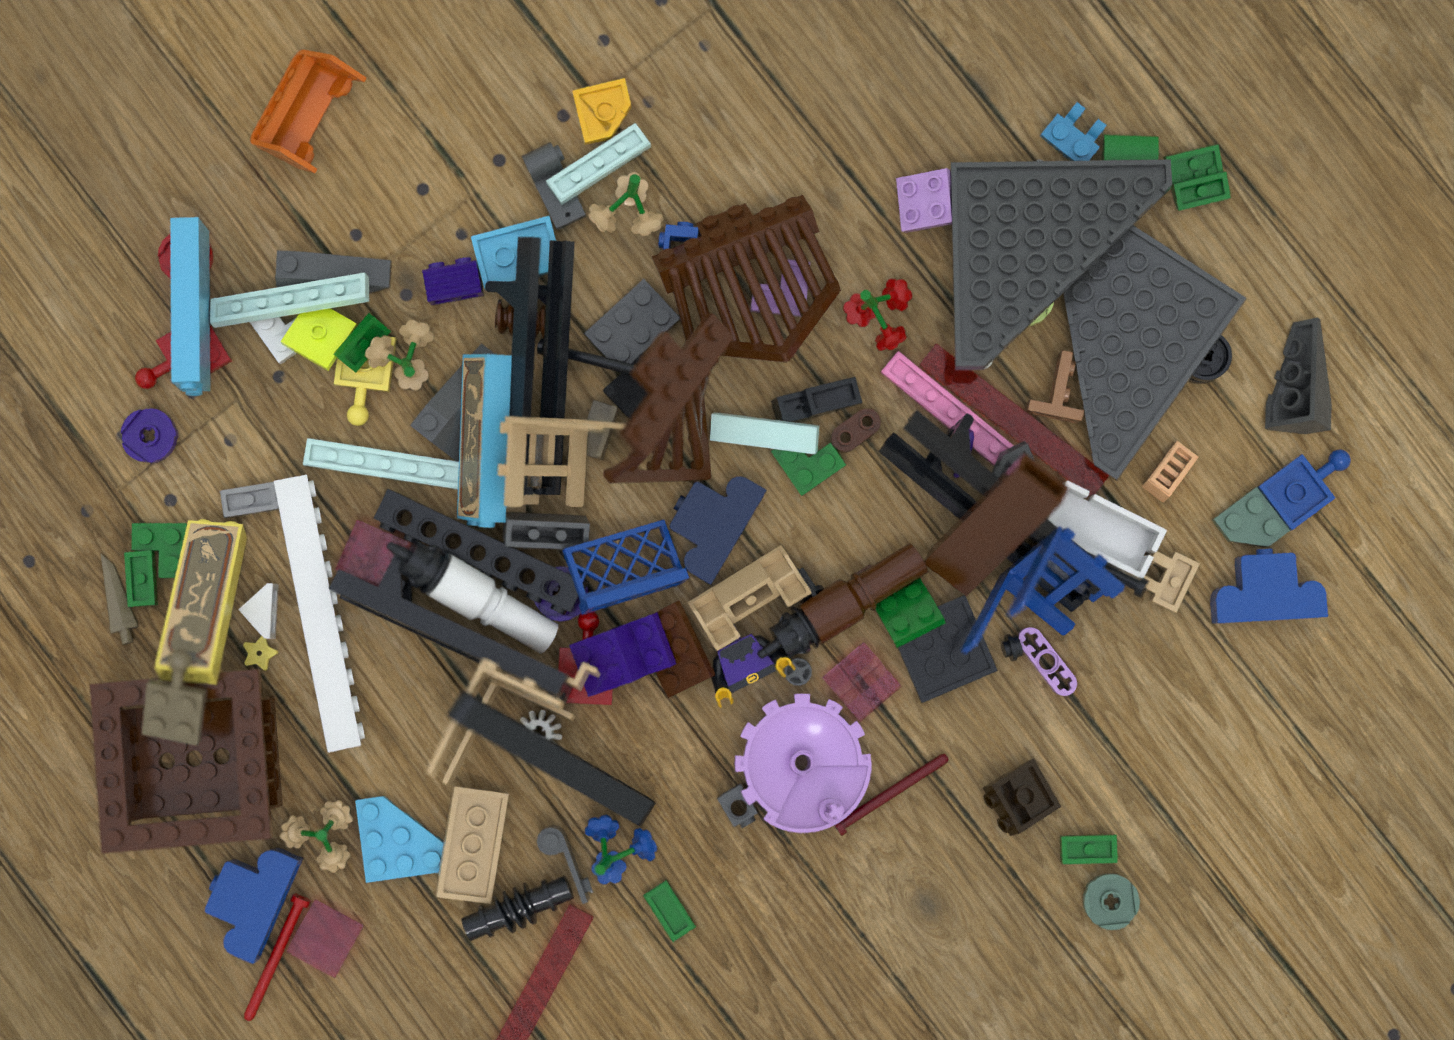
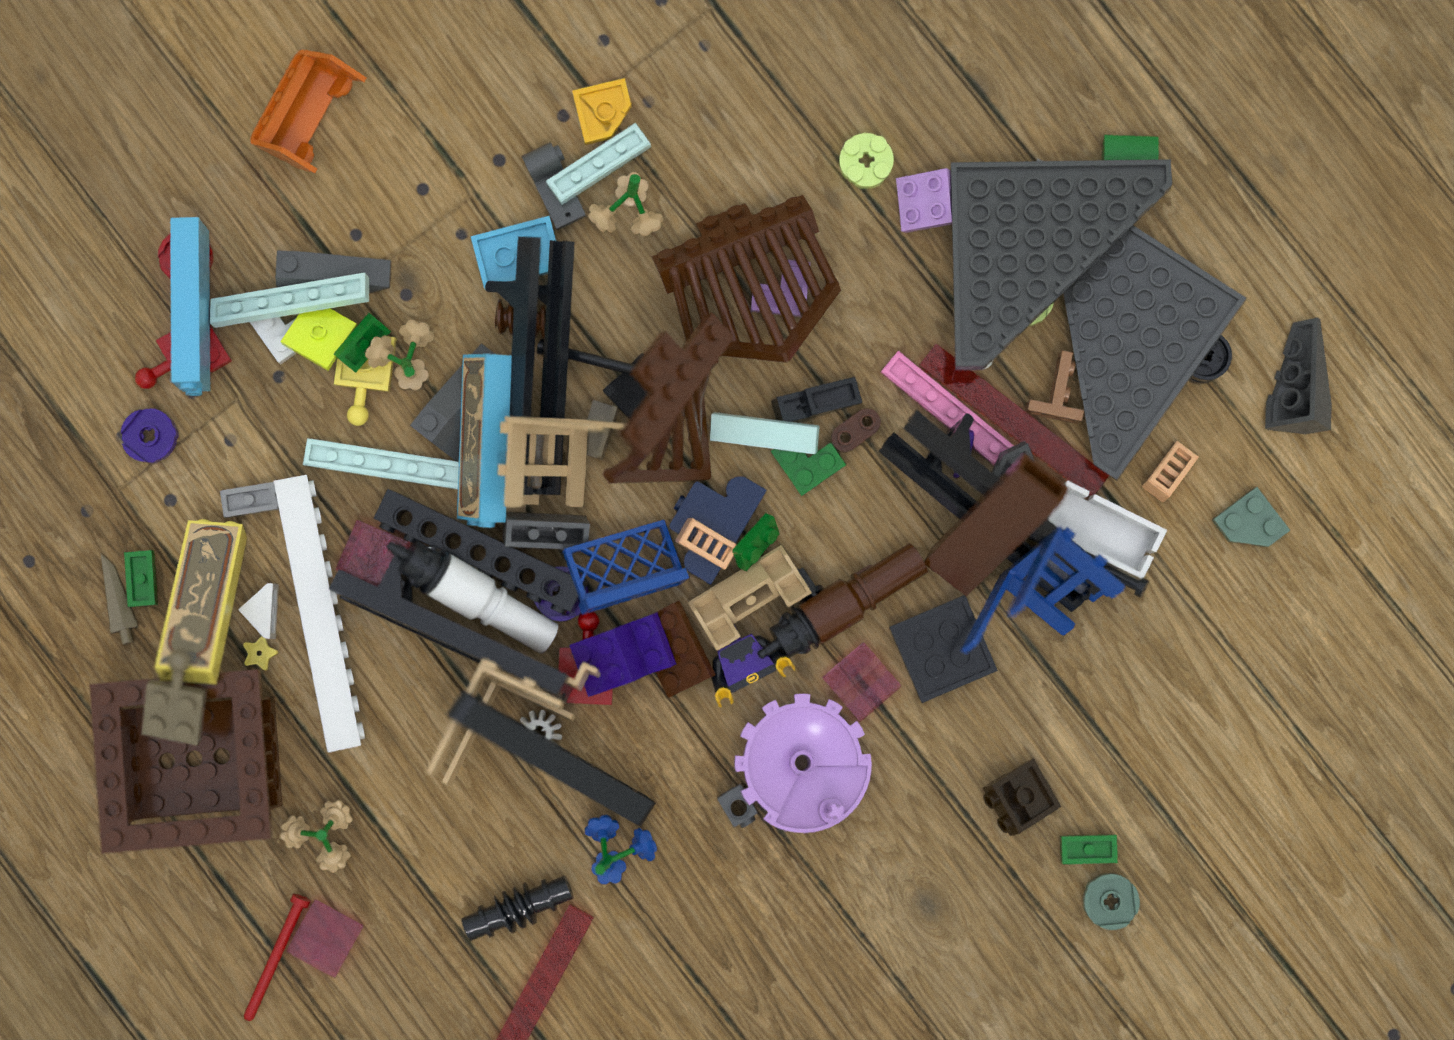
green plate [131,523,187,578] -> none
blue brick [205,848,304,964] -> none
medium azure plate [355,796,444,883] -> none
dark purple brick [422,257,484,305] -> none
tan plate [435,785,509,904] -> none
dark grey door [537,825,594,904] -> none
dark grey plate [584,279,680,373] -> none
green tile [643,880,696,942] -> none
blue bracket [659,222,699,250] -> none
dark grey wheel [784,658,812,686] -> none
dark red bar [834,754,949,836] -> none
red plant [843,278,912,351] -> none
green plate [875,578,946,648] -> none
black plate [1001,634,1023,662] -> none
lavender beam [1017,627,1077,696] -> none
dark azure plate [1040,102,1107,161] -> none
tan plate [1139,551,1200,613] -> none
green slope [1163,144,1231,211] -> none
blue brick [1210,549,1328,624] -> none
blue plate [1257,449,1351,531] -> none
none -> light nougat slope [675,518,737,570]
none -> green plate [732,513,780,572]
none -> yellowish green plate [839,133,894,189]

